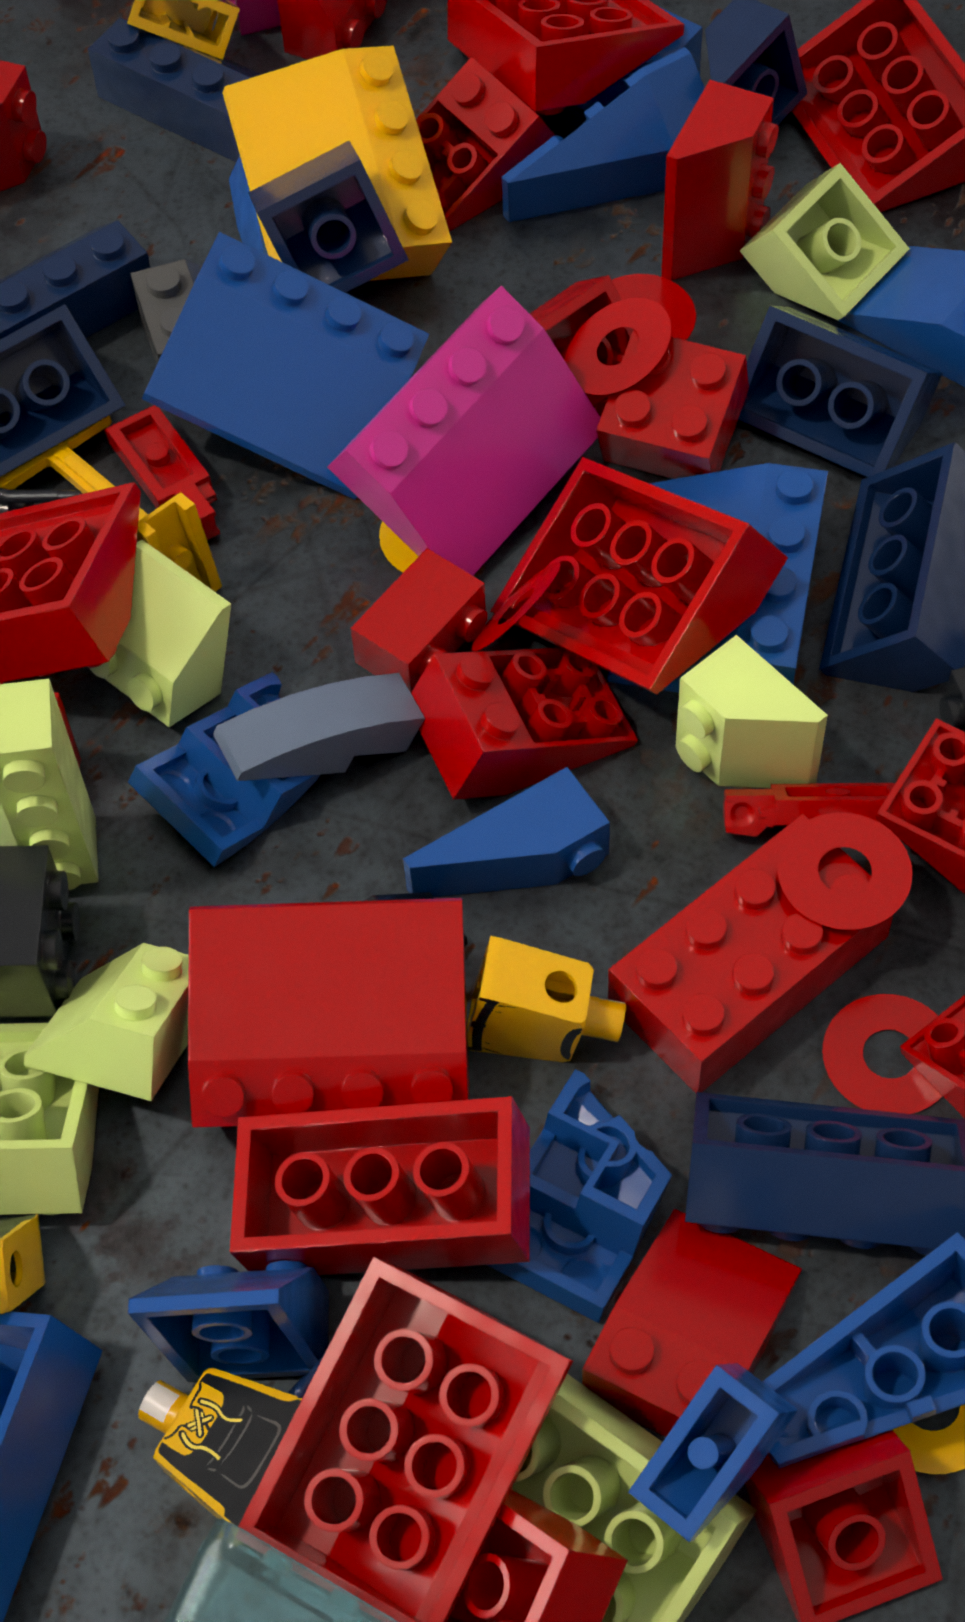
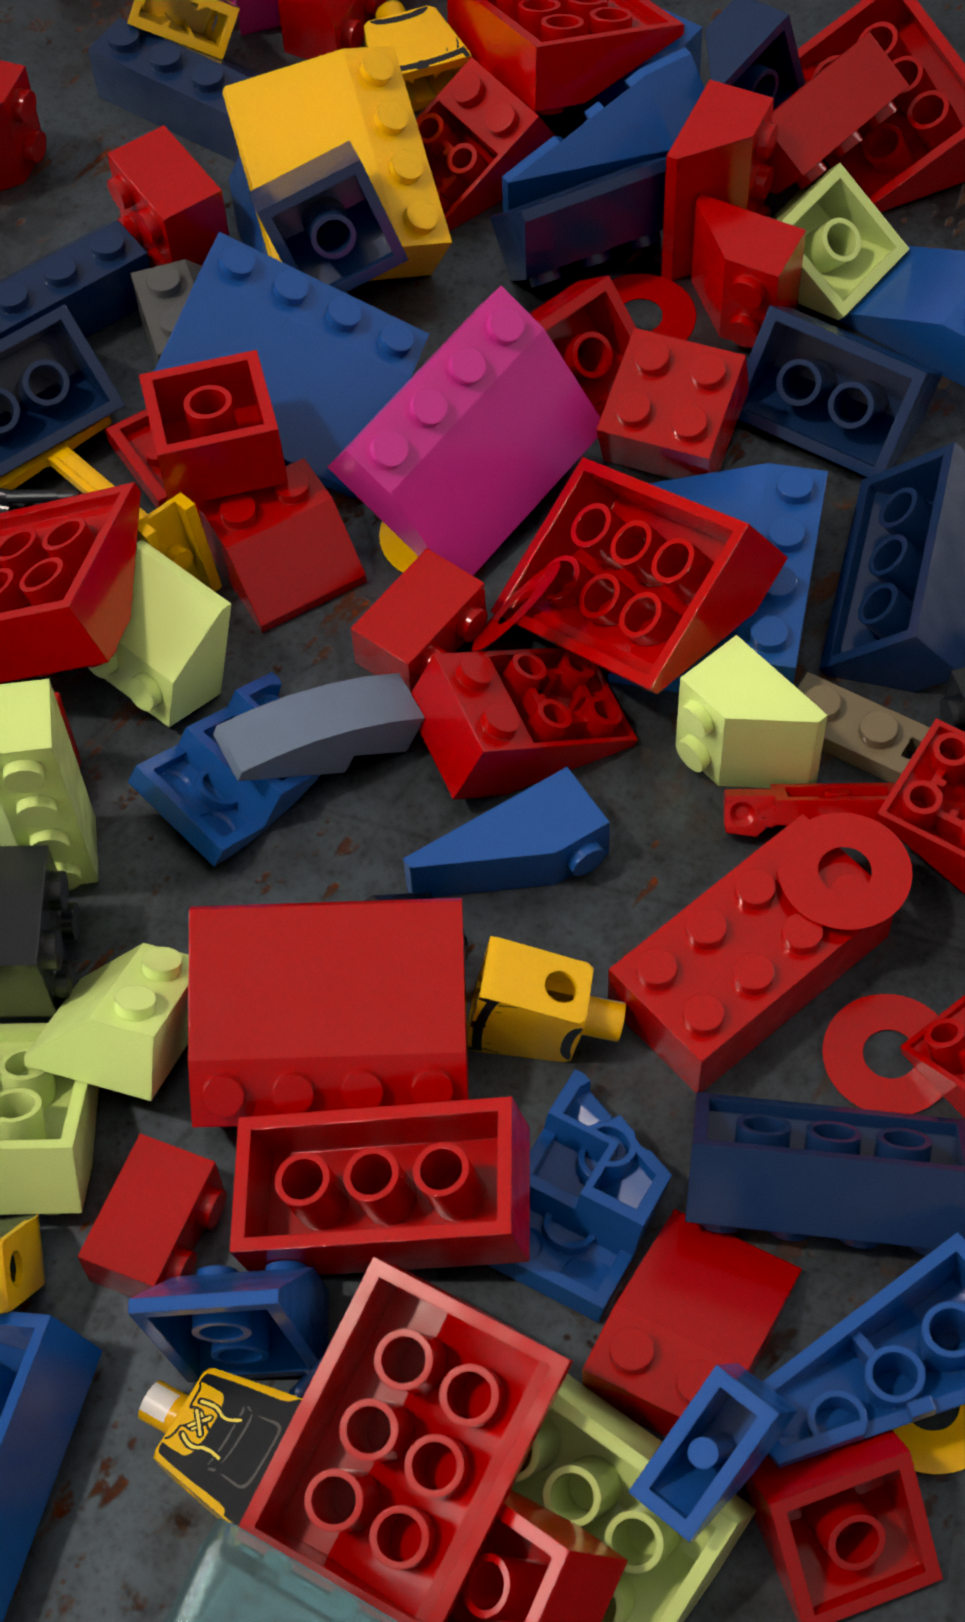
red piece [566,298,671,395] -> none
none -> red brick [77,1133,227,1297]
none -> red brick [107,125,230,268]
none -> red brick [139,350,288,503]
none -> red slope [199,458,367,633]
none -> yellow torso [364,1,472,112]
none -> dark blue slope [490,157,666,287]
none -> red slope [691,194,806,348]
none -> red slope [768,32,909,195]
none -> dark tan plate [798,672,930,783]

